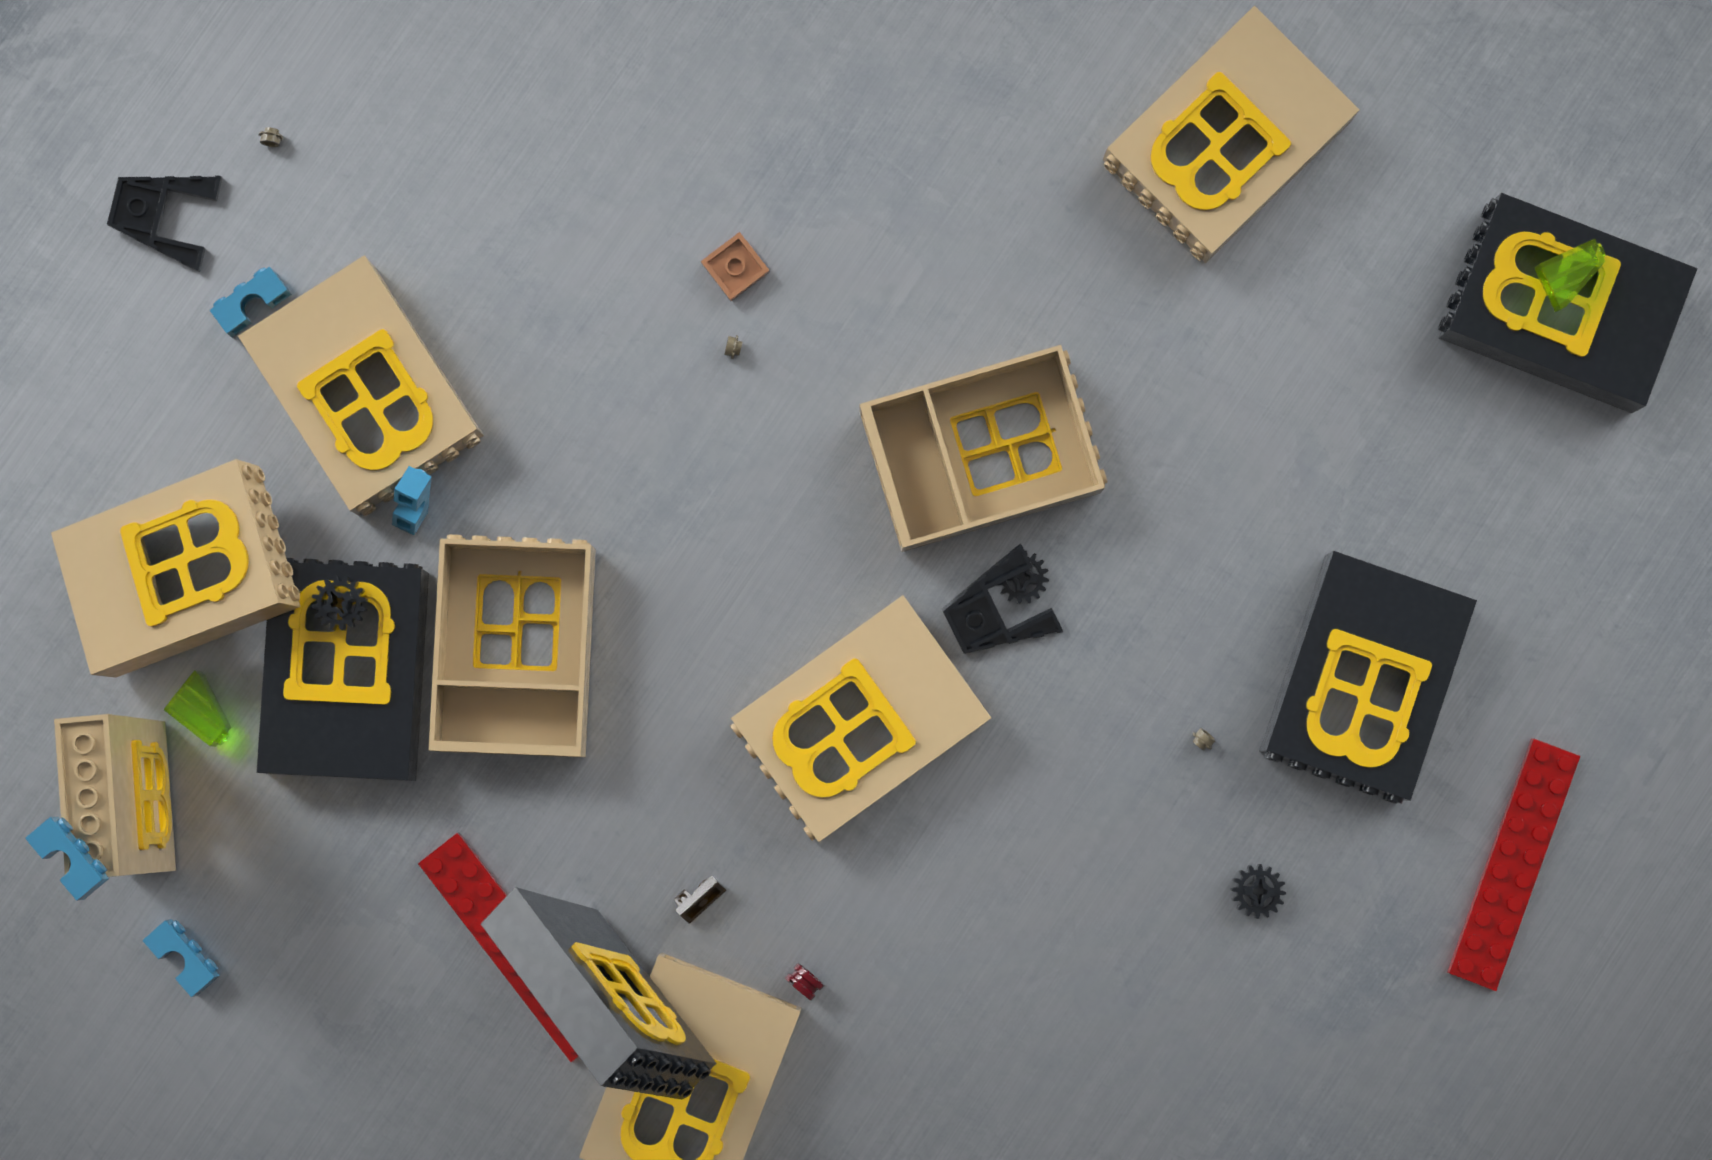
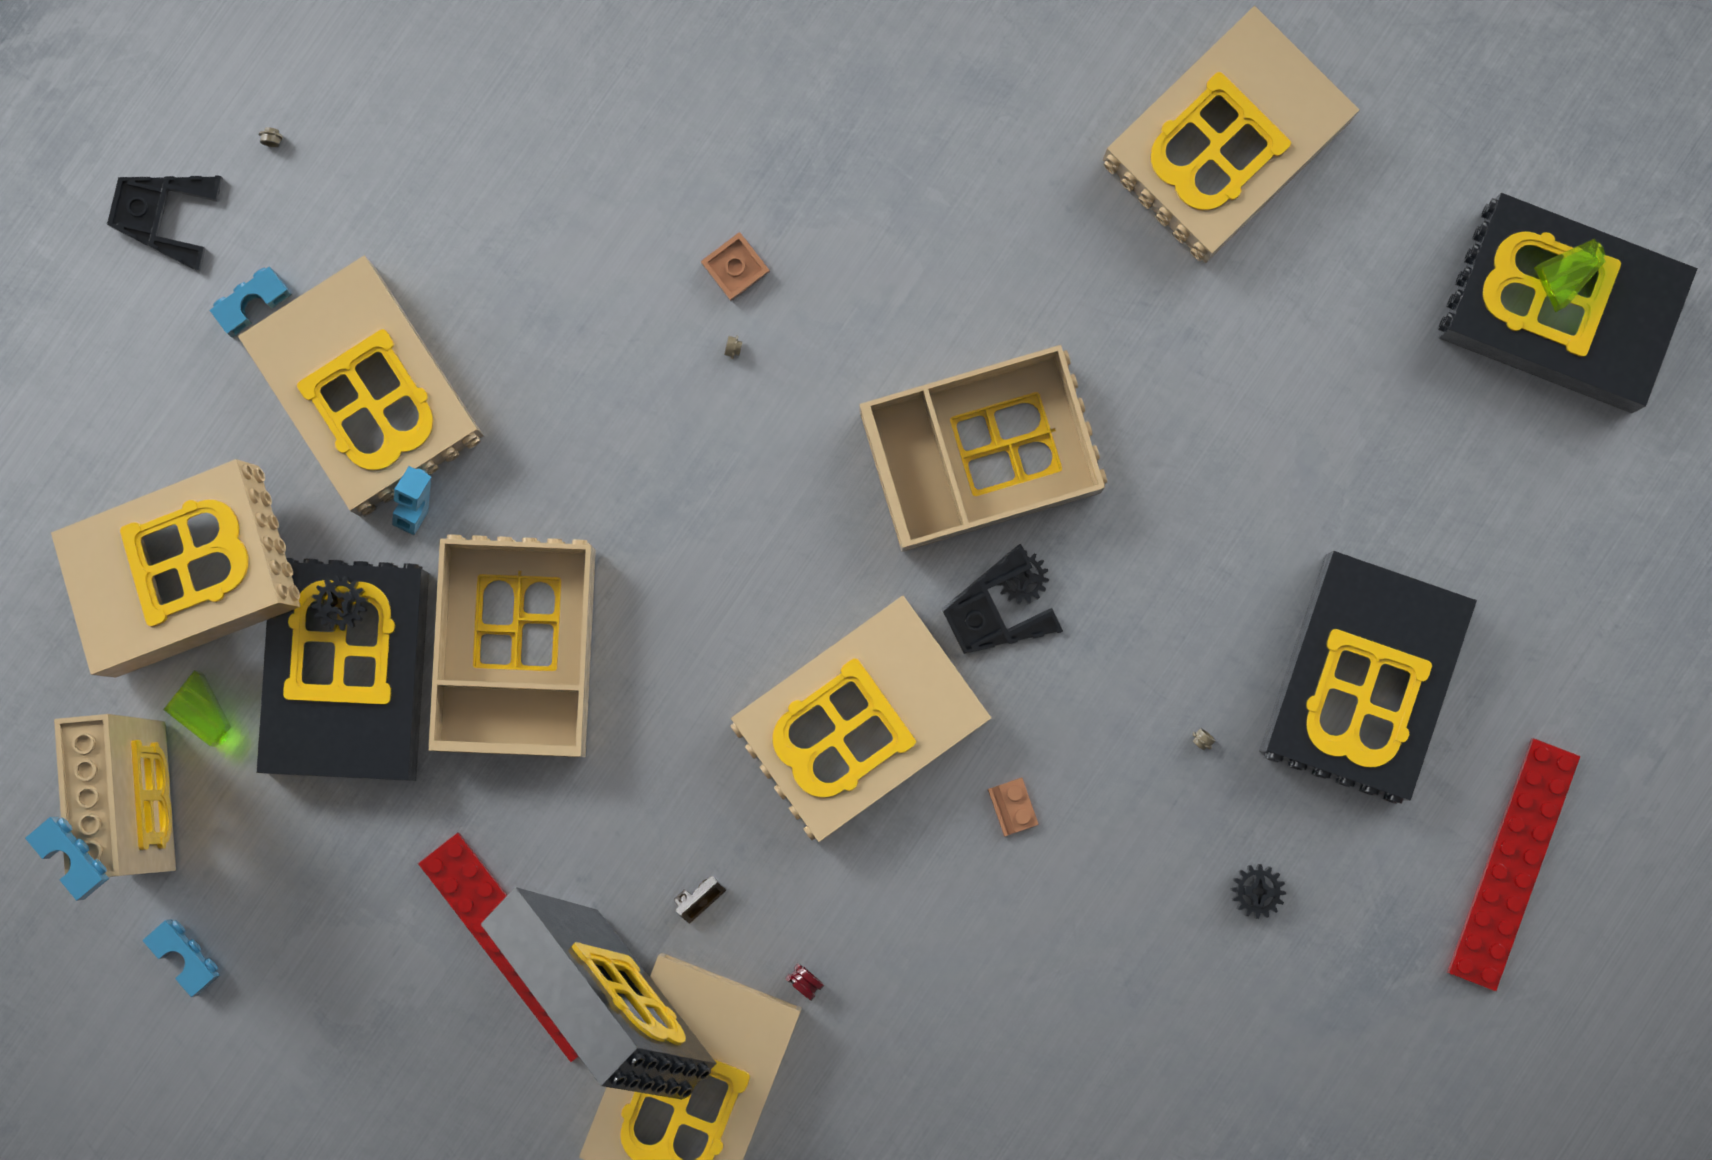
none -> nougat plate [988,777,1039,837]

